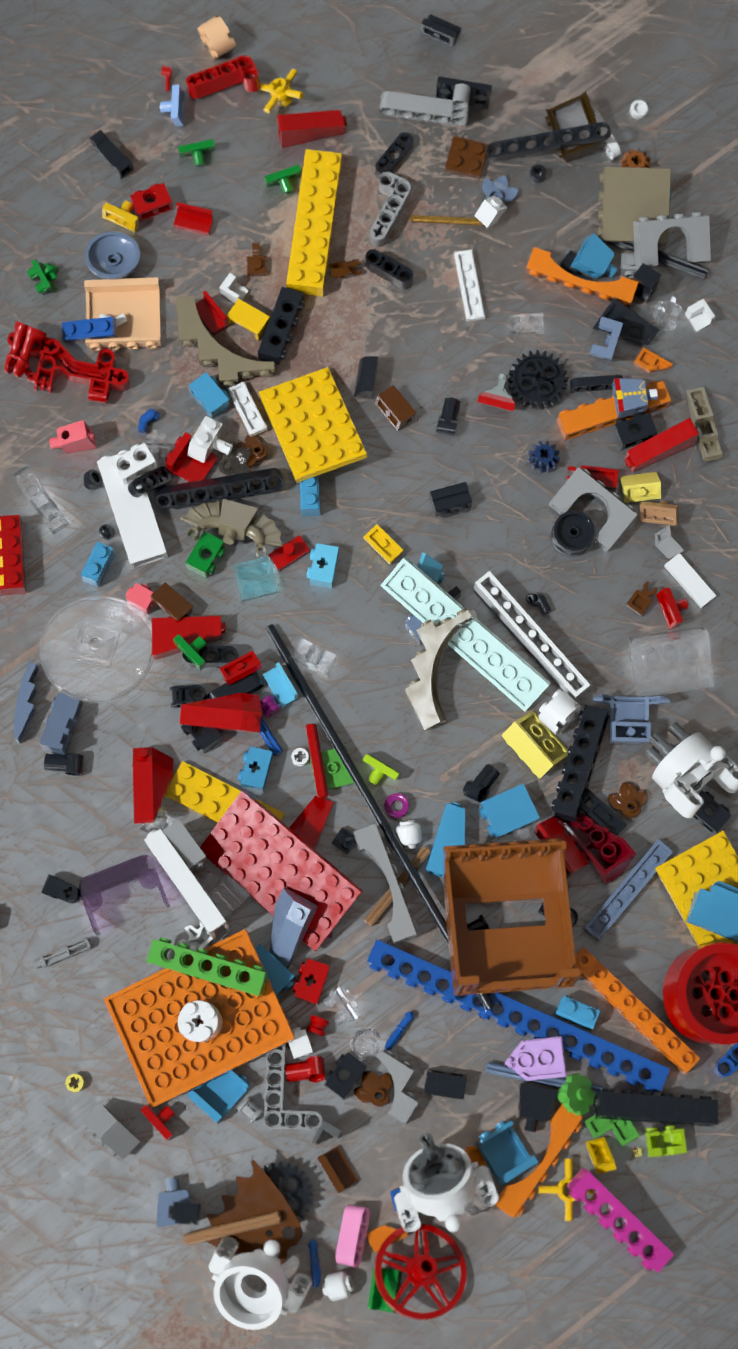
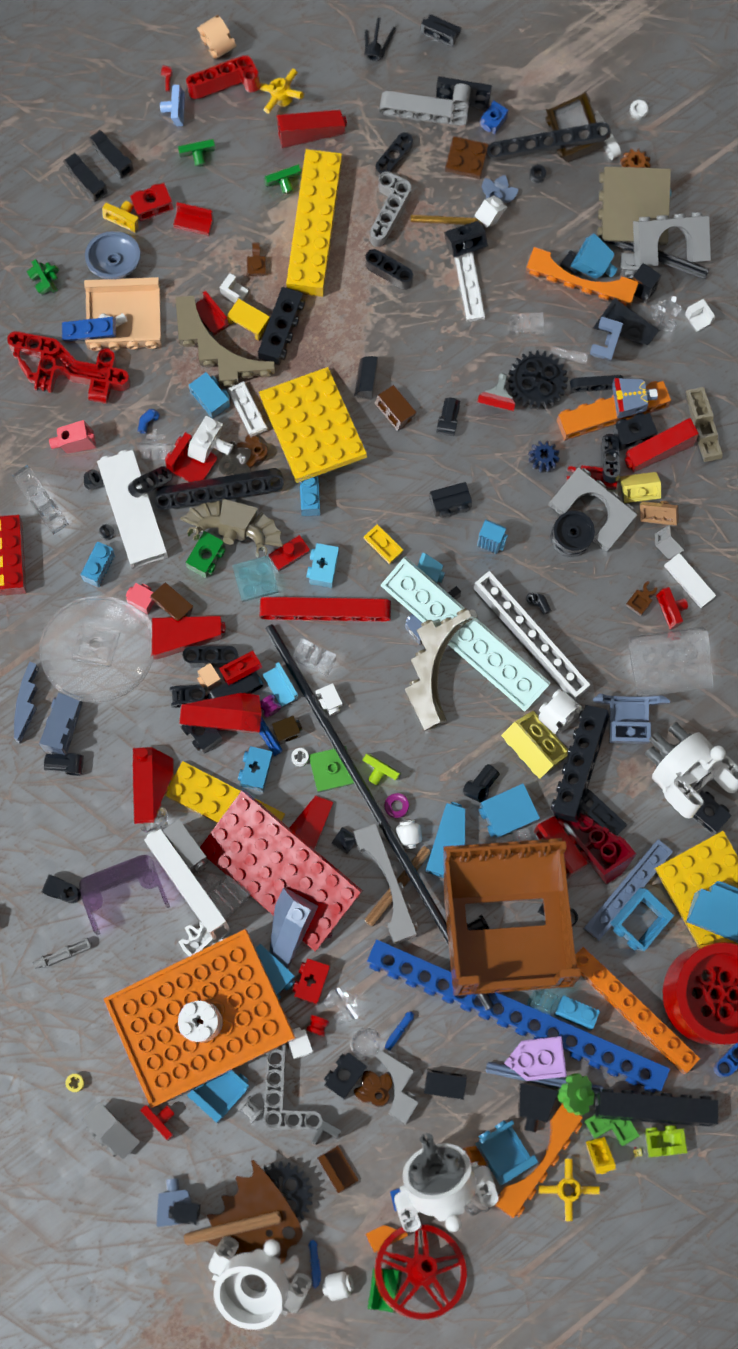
red piece [4,321,47,378] -> none
white brick [112,442,157,485] -> none
bright green brick [146,937,269,997] -> none
green tile [173,634,207,671] -> none
red piece [285,1056,325,1082] -> none
red axle [305,723,329,799] -> none
reddish brown plate [328,259,362,278] -> none
bright pink beam [335,1204,370,1267] -> none
dark pink brick [567,1168,674,1273] -> none
reddish brown plate [608,782,648,818] -> none
orange tile [634,347,673,373] -> none
none -> black leg [63,153,108,202]
none -> light nougat plate [197,663,221,691]
none -> red beam [259,597,391,622]
none -> dark brown brick [272,715,303,745]
none -> white brick [315,683,342,716]
none -> black plant [364,17,396,61]
none -> black brick [444,221,488,258]
none -> dark azure brick [477,519,508,554]
none -> blue brick [480,100,508,134]
none -> clear light blue piece [528,989,558,1015]
none -> clear piece [550,346,588,365]
none -> black beam [601,434,620,483]
none -> dark azure window [610,888,674,951]

